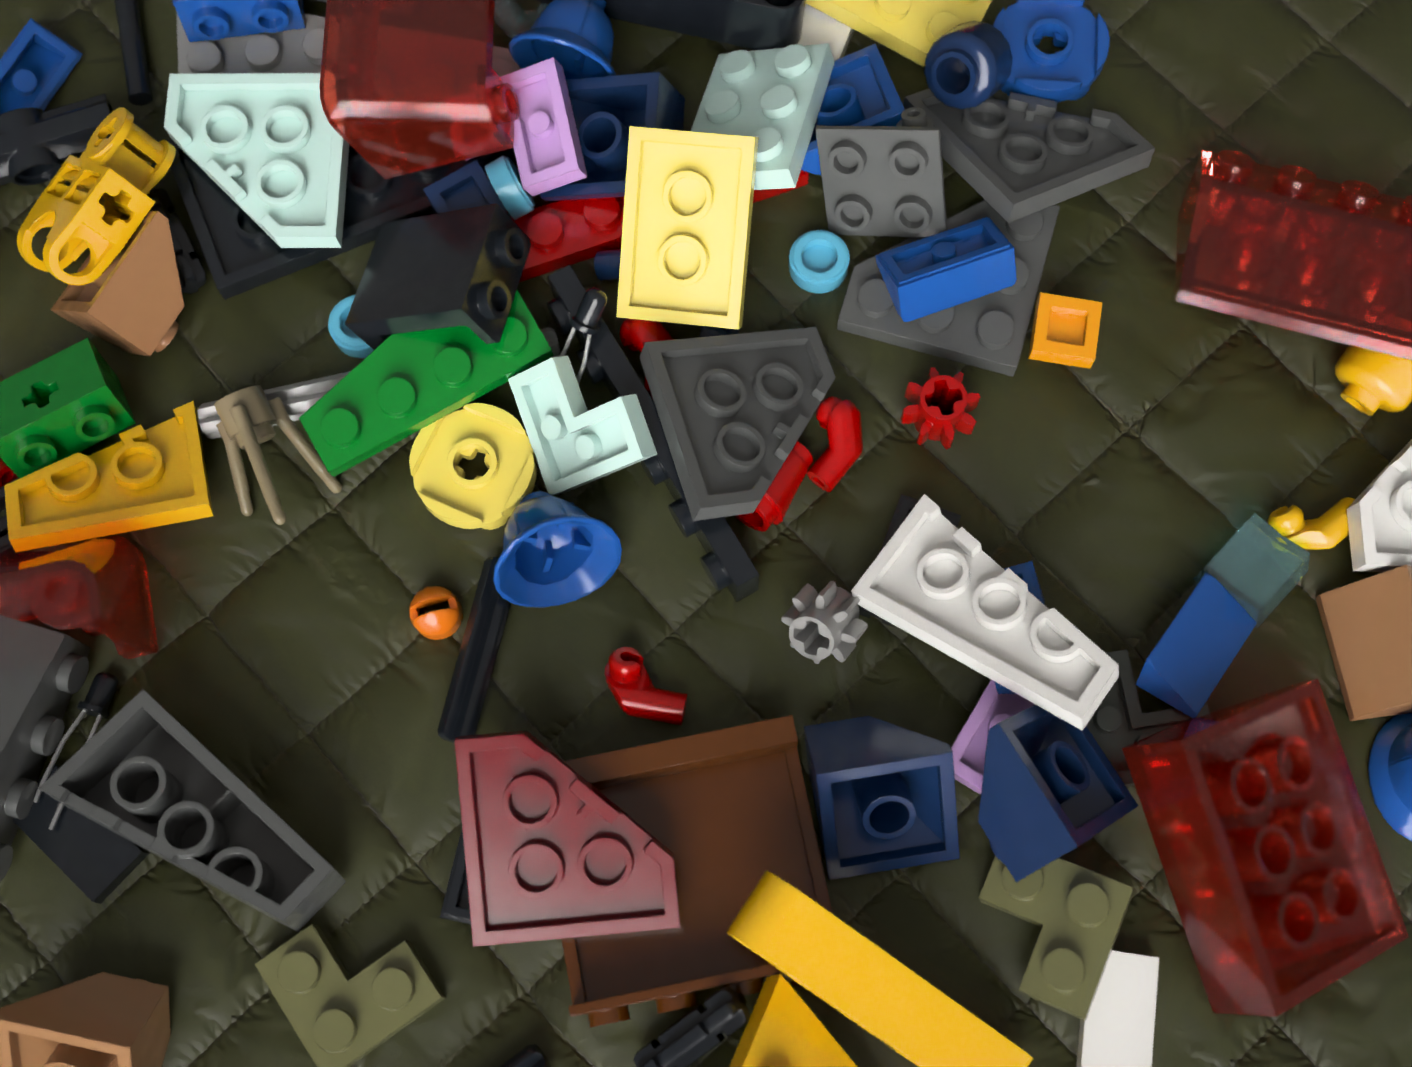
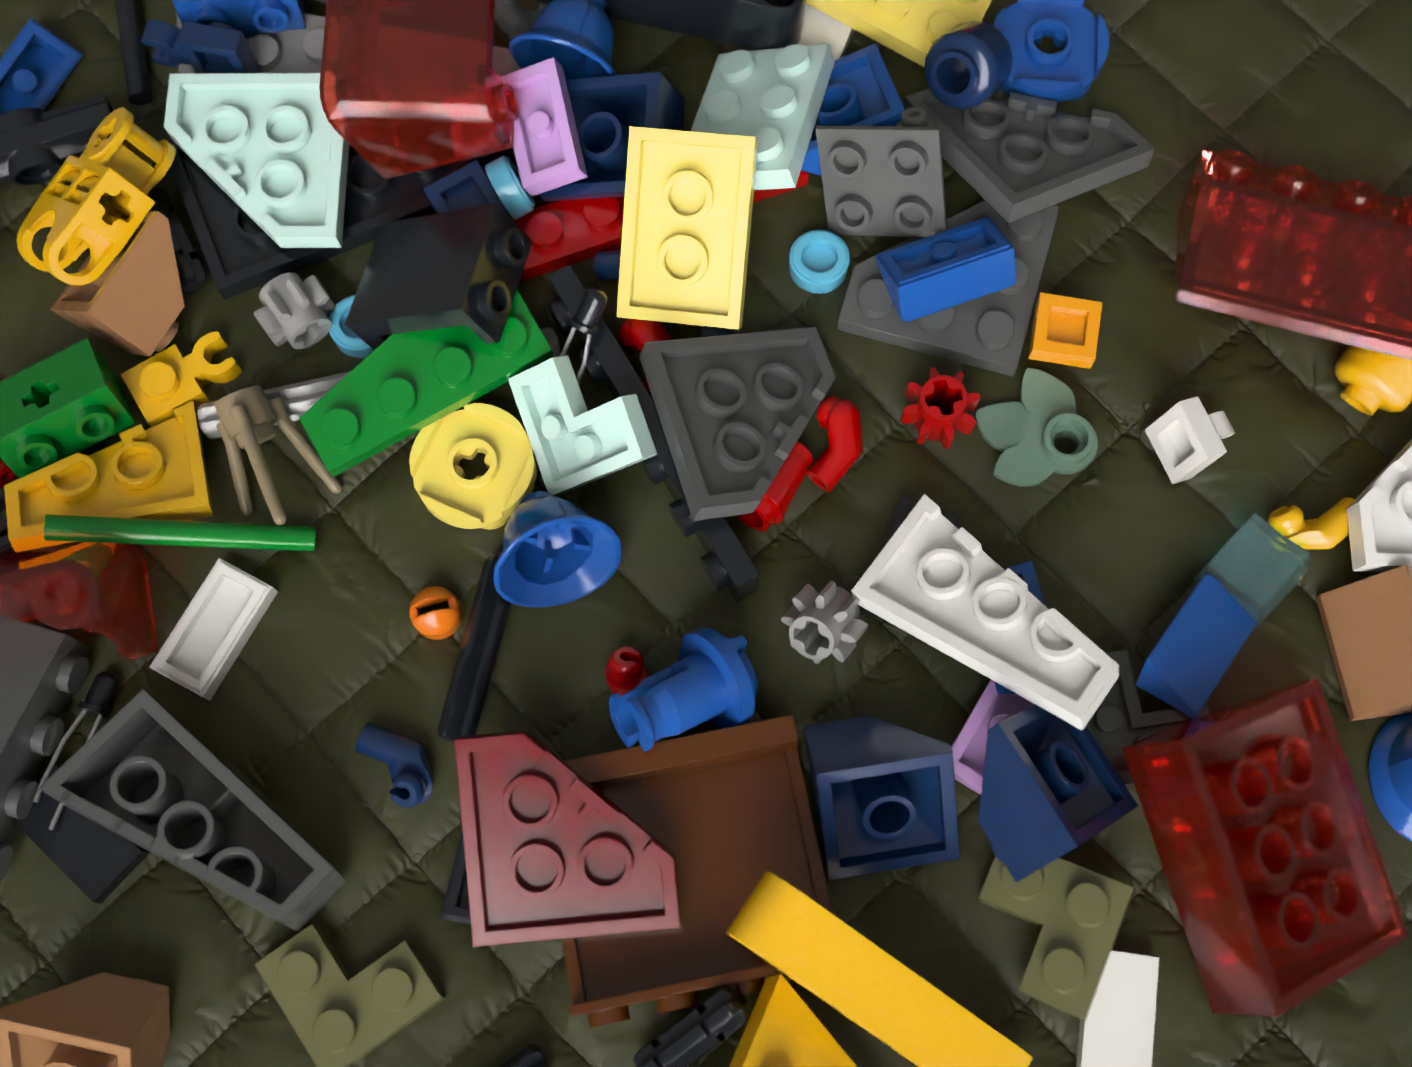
none -> green bar [44,514,316,551]
none -> yellow plate [121,332,242,427]
none -> dark blue plate [141,20,259,74]
none -> white tile [149,558,278,701]
none -> light grey gear [254,273,336,349]
none -> dark blue arm [356,722,435,808]
none -> blue piece [609,627,758,752]
none -> sand green plate [975,368,1098,487]
none -> white tile [1145,396,1235,484]

